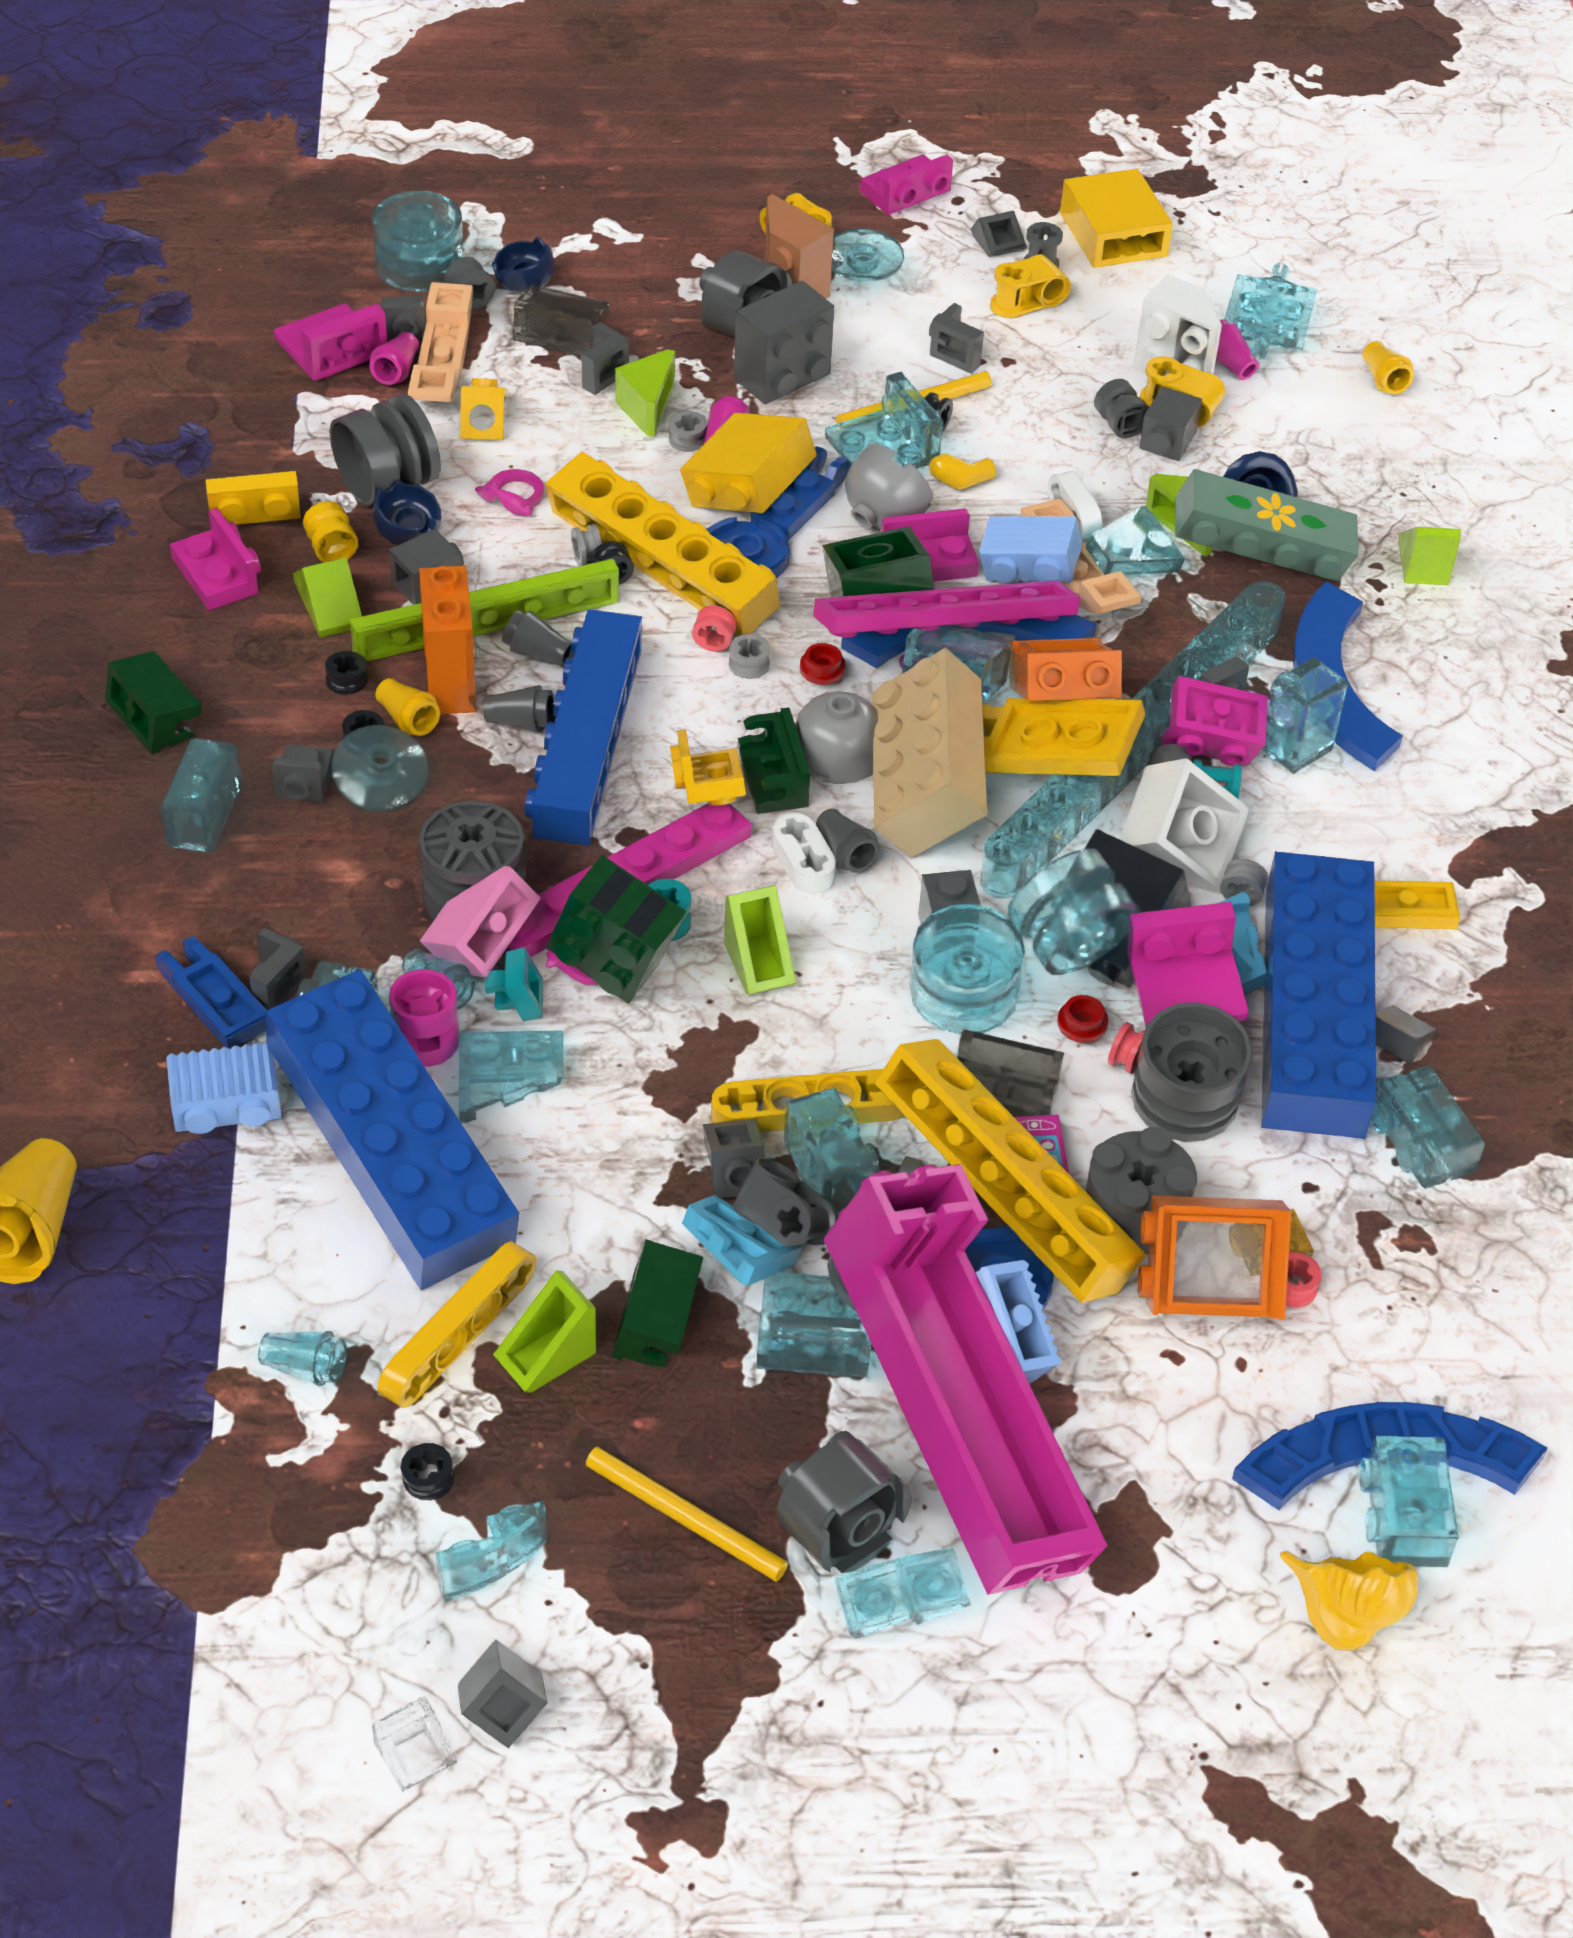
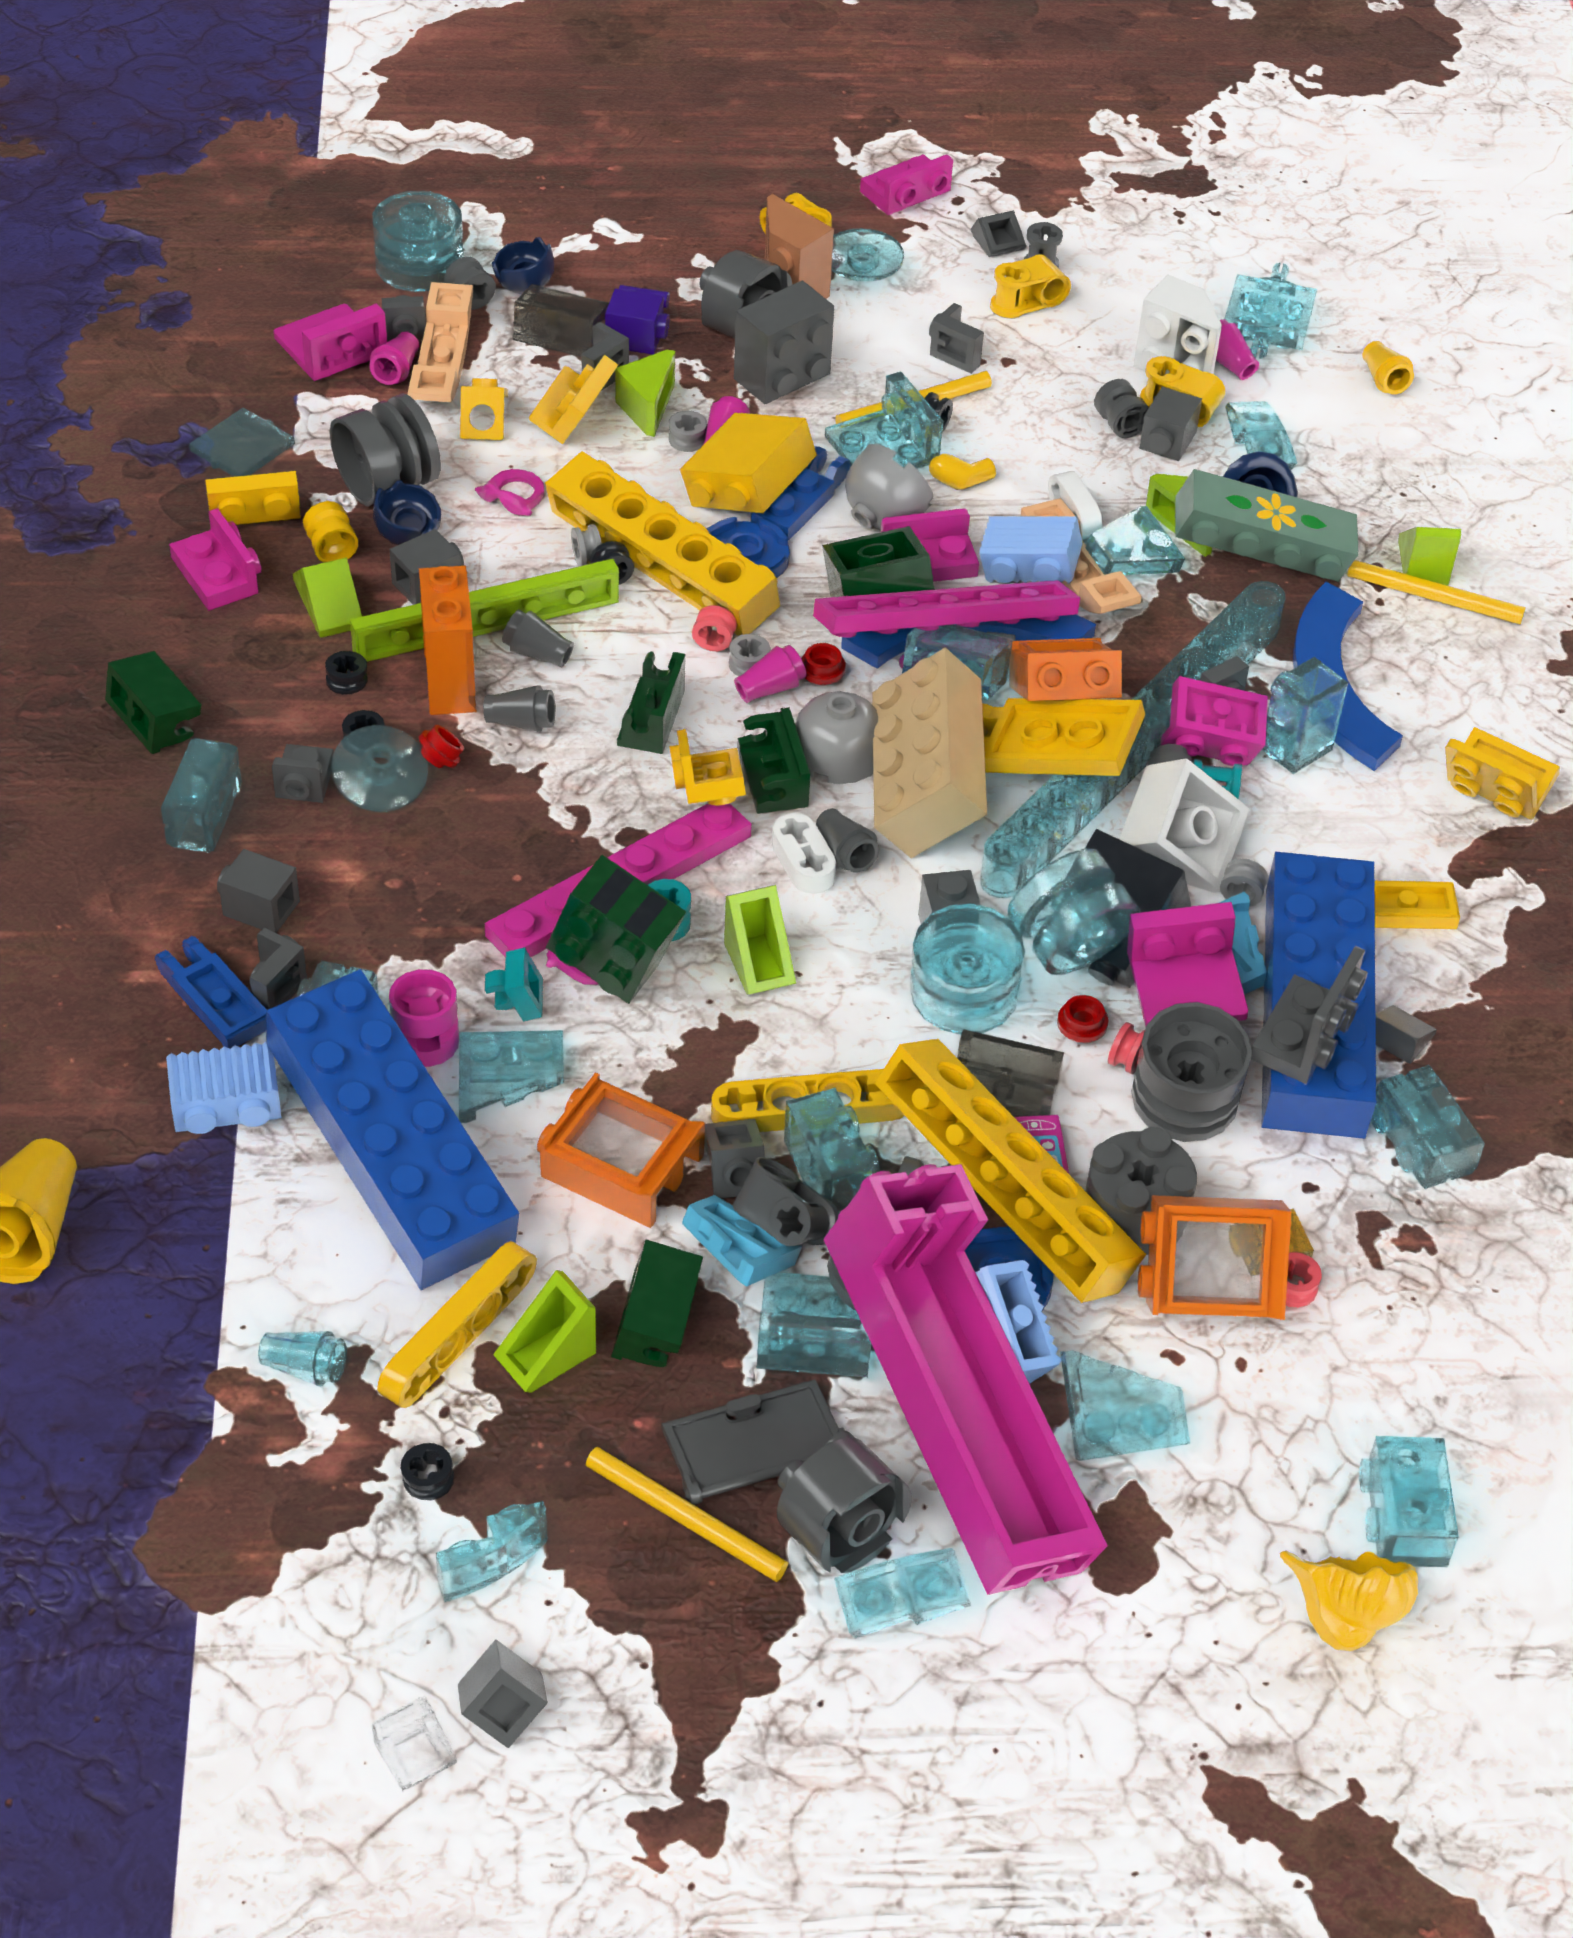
yellow cone [375,678,440,736] -> none
clear light blue cone [402,949,475,1010] -> none
dark grey wheel [419,800,526,920] -> none
bright pink slope [420,866,541,978] -> none
blue brick [525,609,642,846] -> none
yellow brick [1060,168,1173,268] -> none
blue tile [1232,1402,1547,1510] -> none
none -> clear light blue piece [189,408,295,477]
none -> dark grey brick [217,849,300,933]
none -> red plate [418,725,464,768]
none -> yellow bracket [529,355,618,444]
none -> orange window [537,1072,705,1228]
none -> dark purple brick [605,285,670,354]
none -> dark green hinge [617,651,686,754]
none -> dark grey door [661,1379,845,1505]
none -> dark pink cone [734,645,806,703]
none -> clear light blue wing [1060,1350,1190,1461]
none -> clear light blue slope [1225,401,1297,470]
none -> dark grey bracket [1251,946,1368,1084]
none -> yellow bar [1347,560,1526,625]
none -> yellow bracket [1445,727,1560,820]

